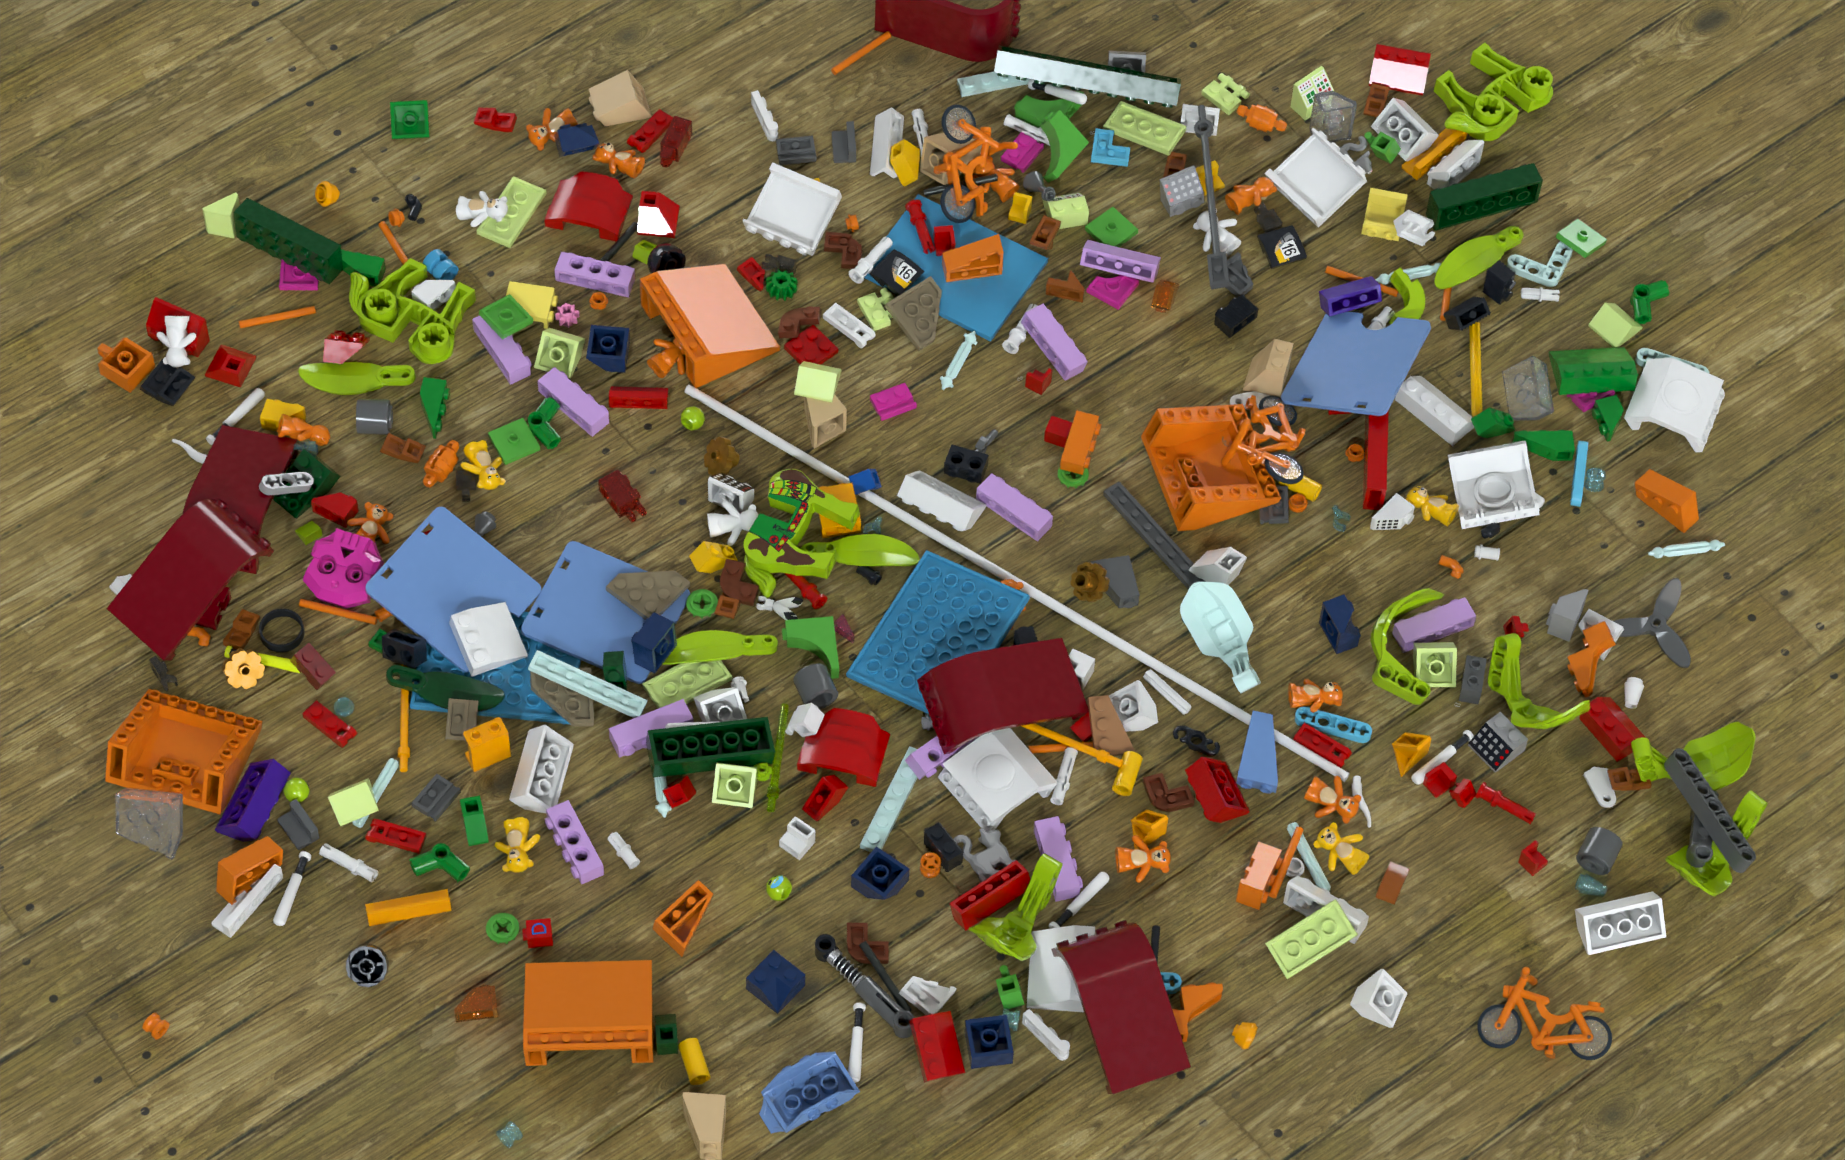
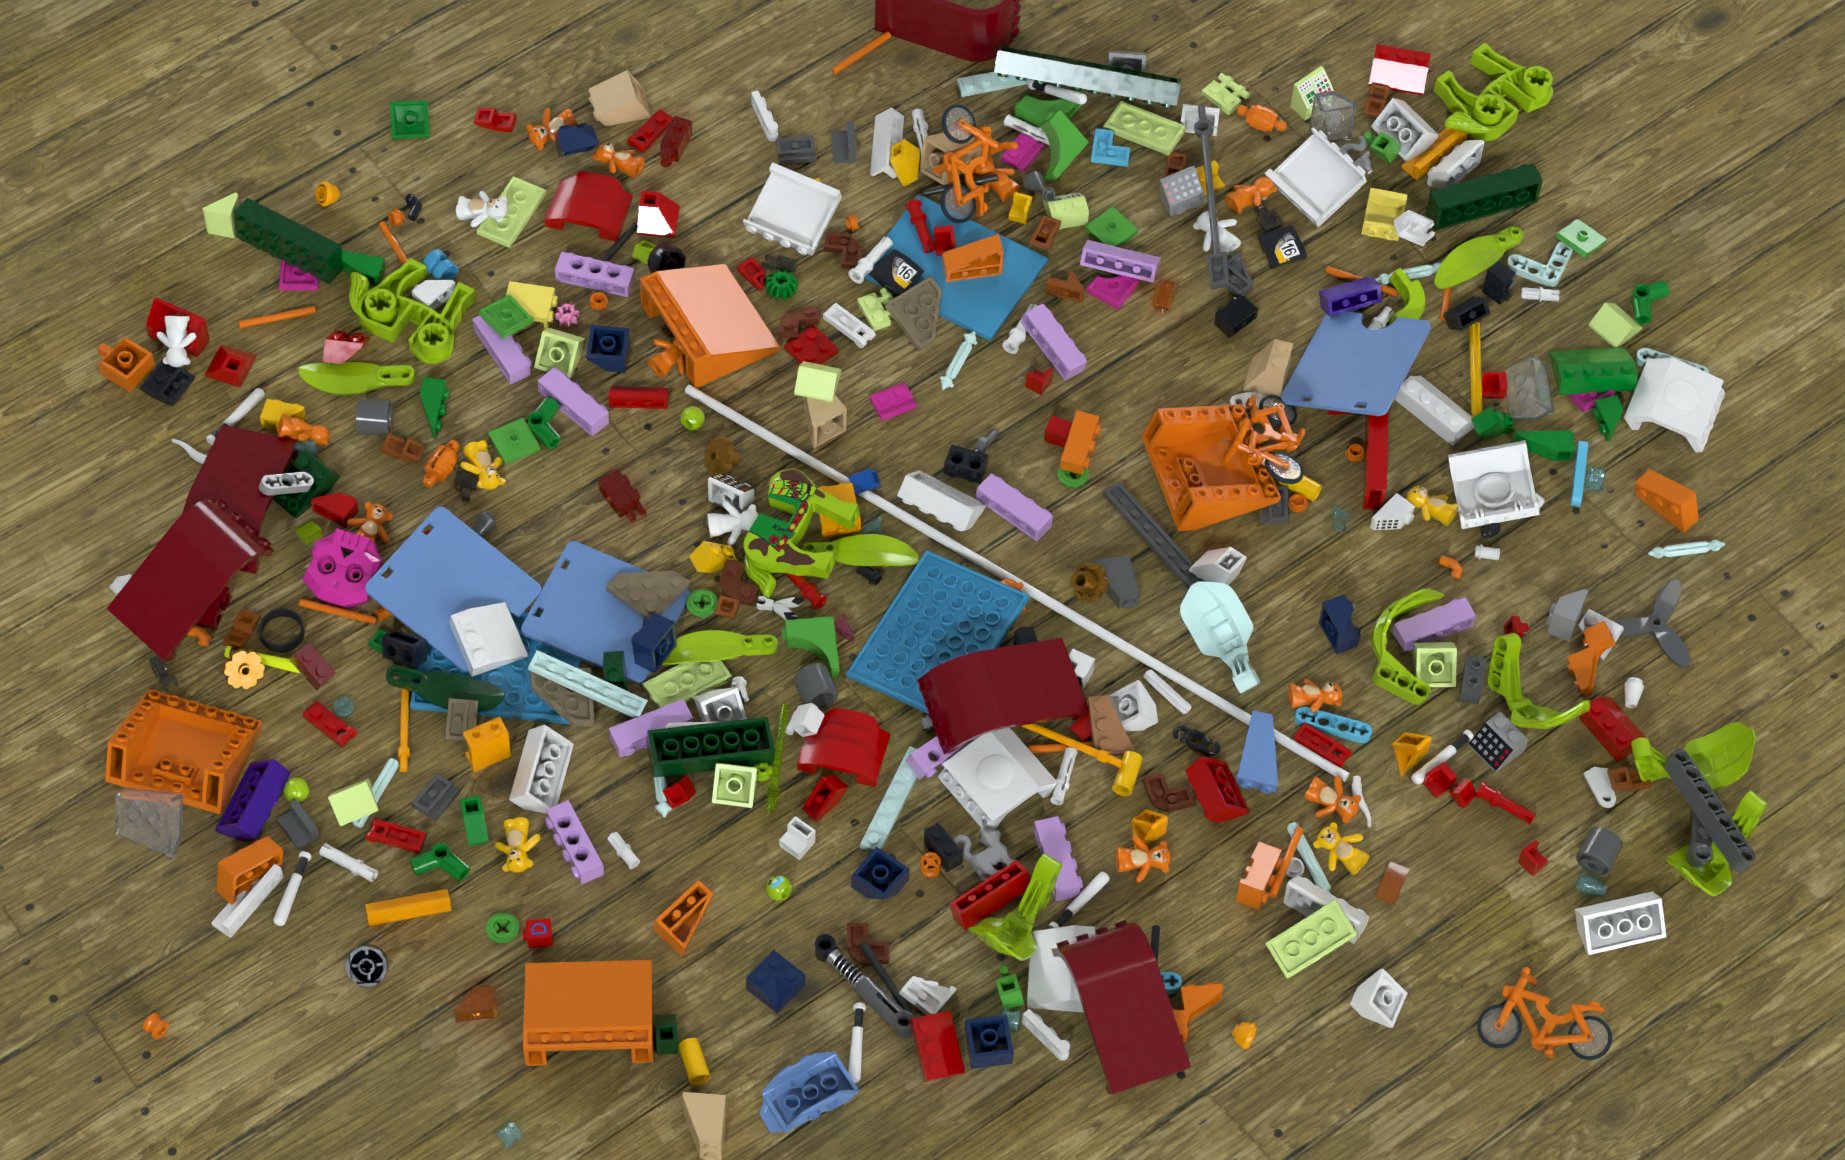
none -> red panel [1482,372,1508,399]

